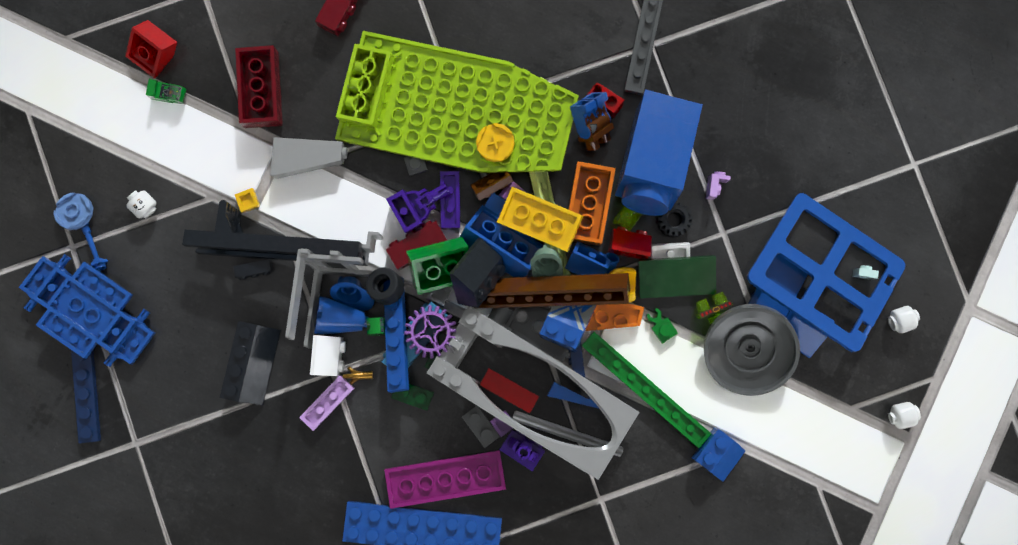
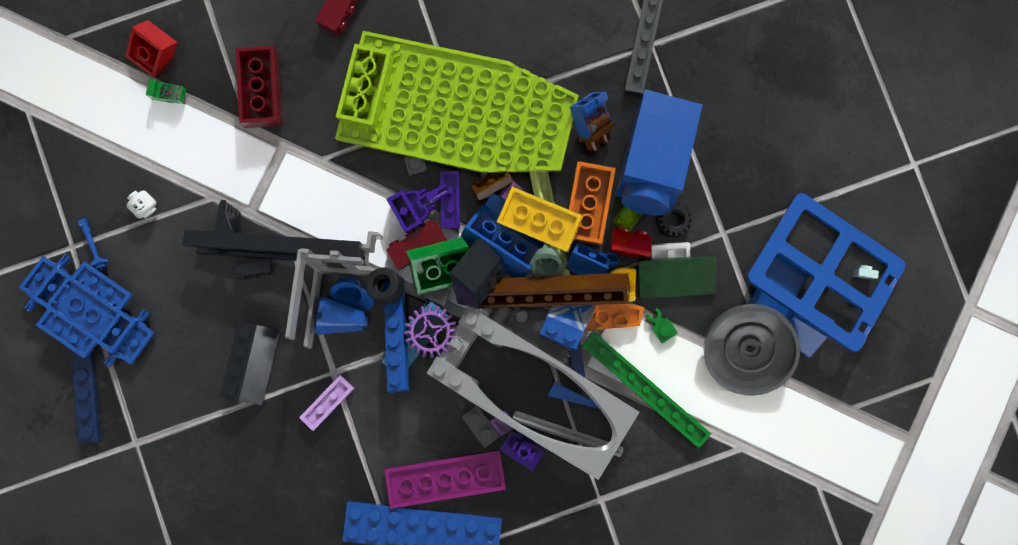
medium blue tile [53,193,93,230] -> none
yellow plate [235,188,260,213] -> none
light grey slope [270,137,348,179] -> none
white slope [310,335,346,376] -> none
pearl gold bar [342,366,373,385] -> none
green leg [366,317,385,336] -> none
dark green plate [391,384,434,411] -> none
yellow tile [476,123,515,162] -> none
red tile [480,368,539,413] -> none
red leg [587,83,624,119] -> none
blue slope [692,427,745,482] -> none
clear neon green hips [696,292,733,324] -> none
lavender bracket [705,172,731,200] -> none
white head [888,306,920,333] -> none
white head [888,402,921,429] -> none

